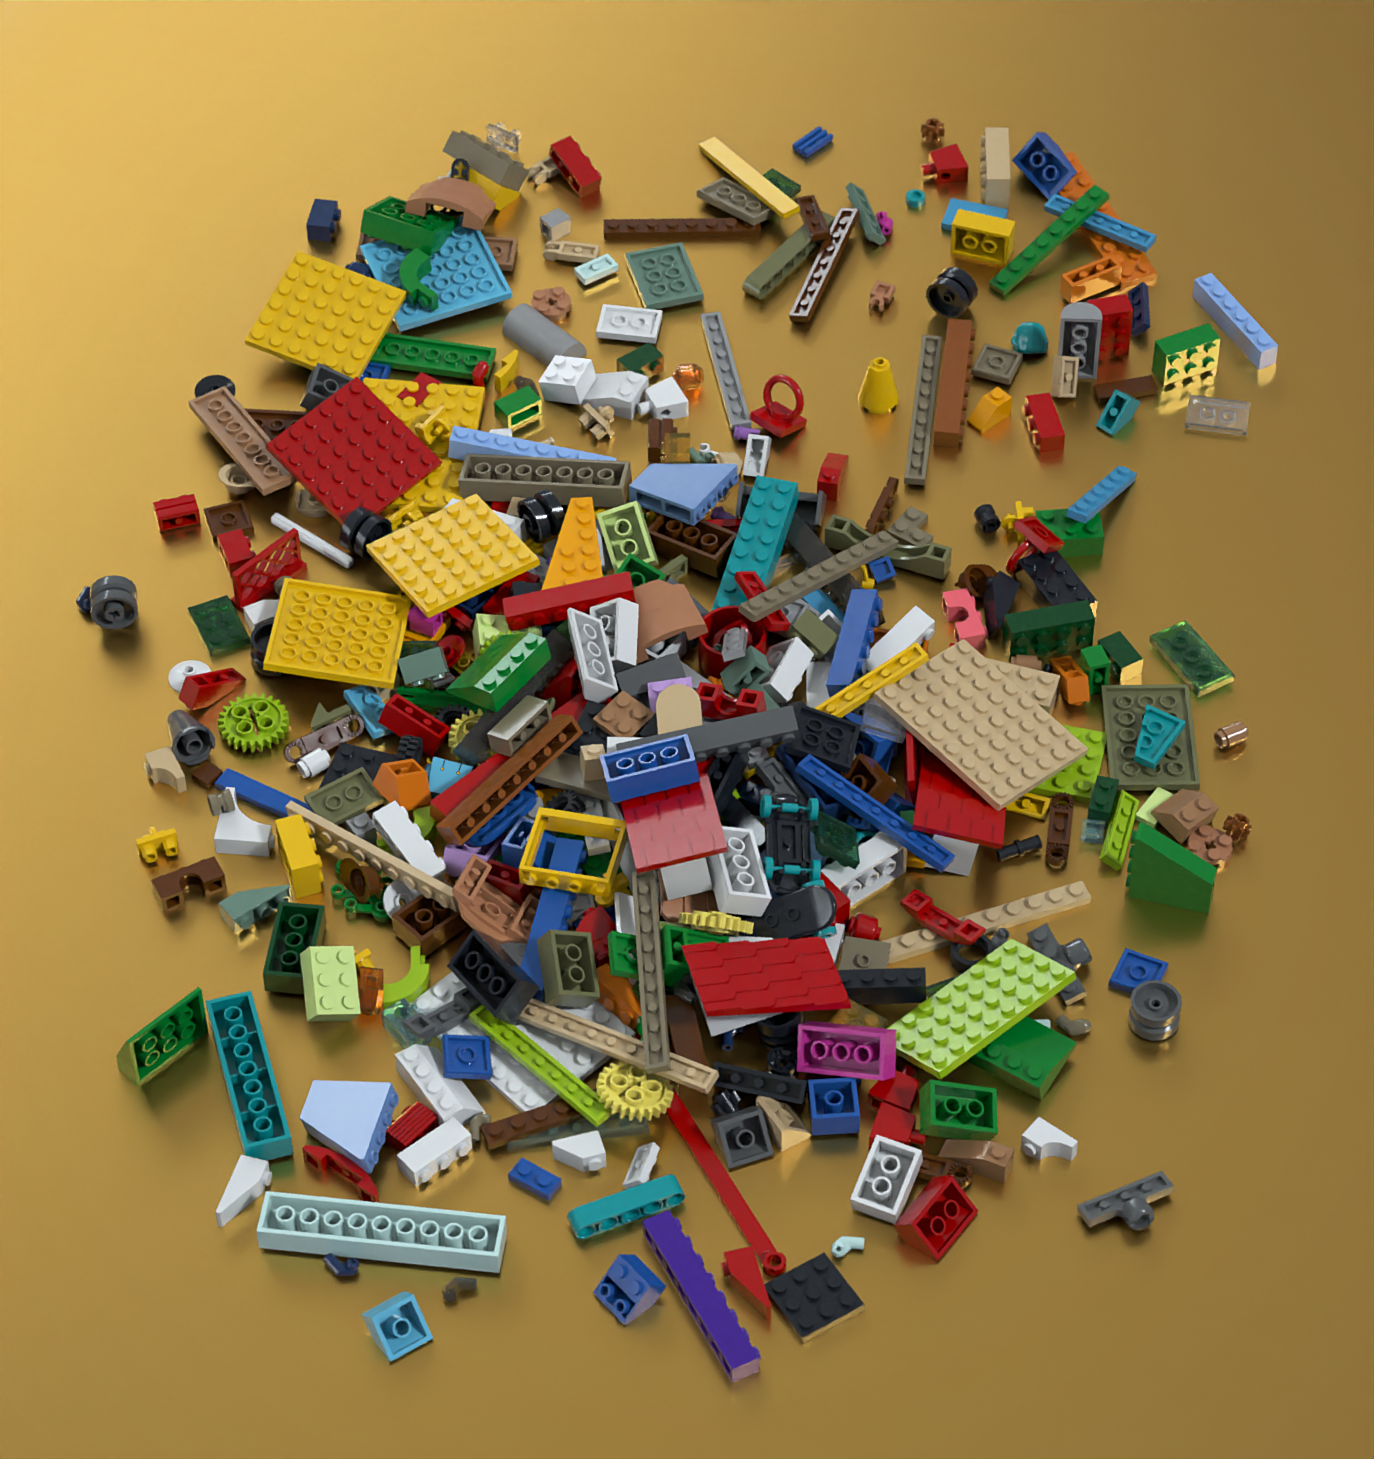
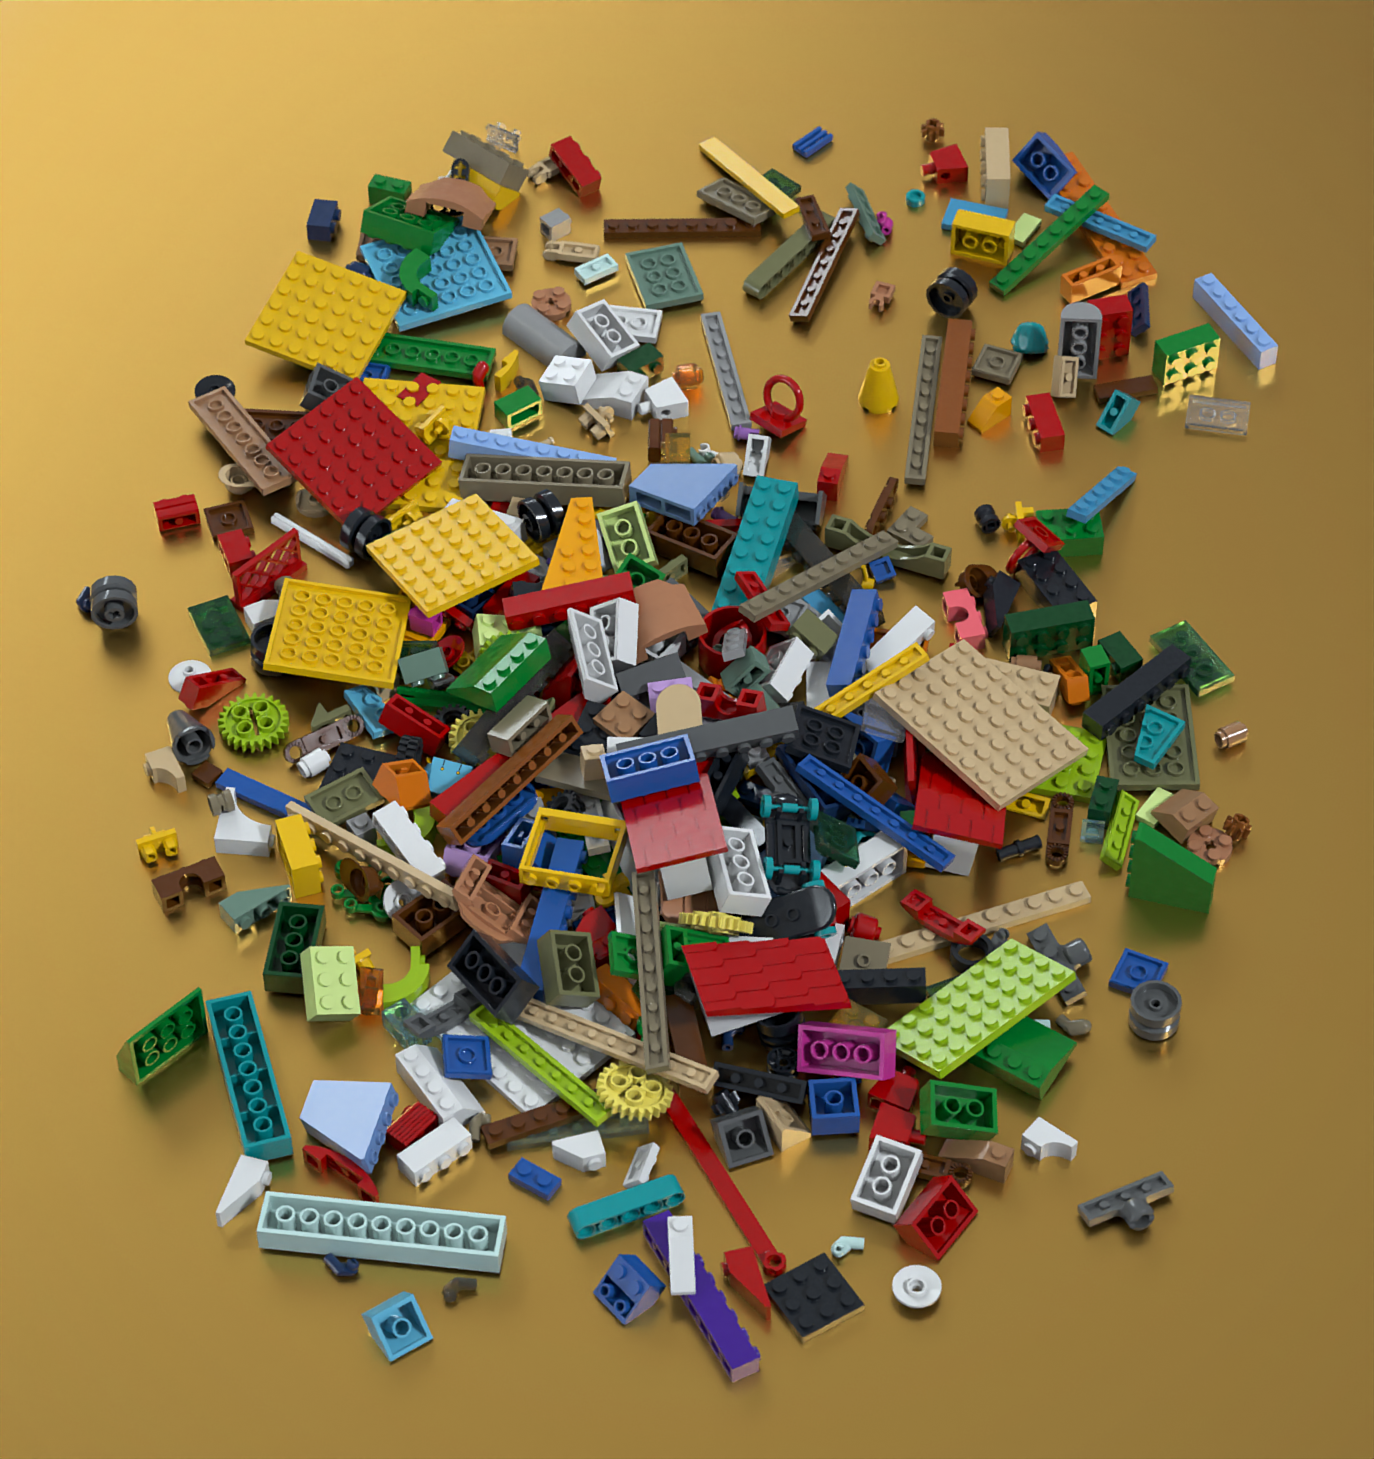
none -> green brick [368,174,412,205]
none -> white brick [566,299,640,371]
none -> white slope [667,1216,696,1295]
none -> white dish [892,1265,942,1308]
none -> yellowish green tile [1014,213,1041,247]
none -> black brick [1082,644,1191,741]

